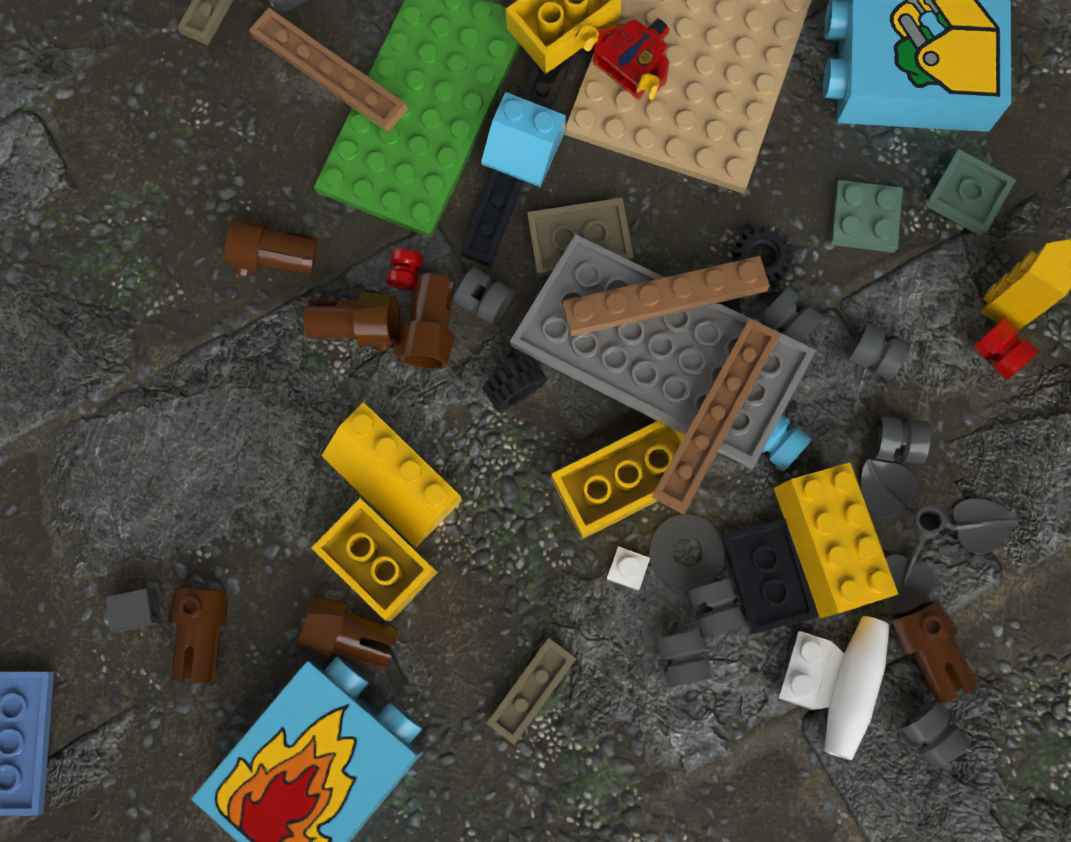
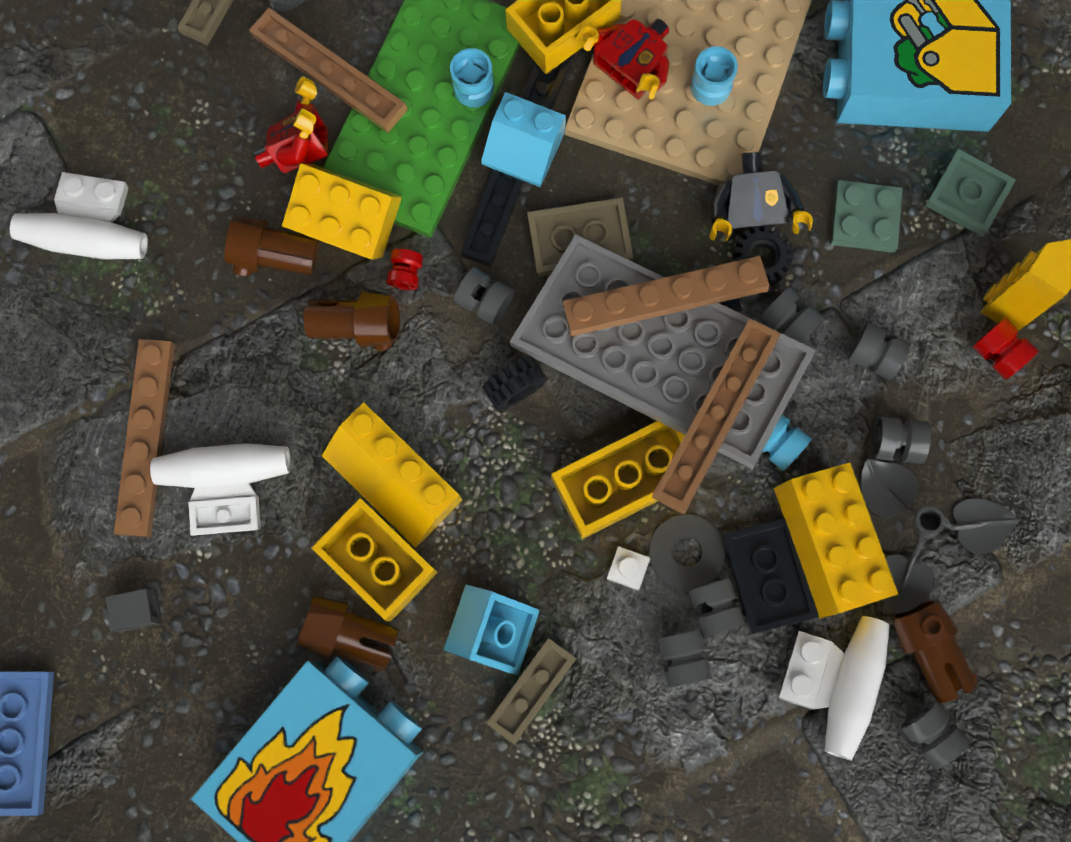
reddish brown piece [168,587,227,683] -> none
reddish brown piece [394,273,456,370] -> none
none -> white plate [10,172,148,259]
none -> medium nougat plate [114,339,175,538]
none -> white plate [150,443,291,536]
none -> red torso [253,76,328,173]
none -> yellow brick [282,163,402,260]
none -> medium azure slope [443,584,540,676]
none -> medium azure wheel [450,48,494,108]
none -> medium azure wheel [691,46,738,106]
none -> torso [709,152,813,242]

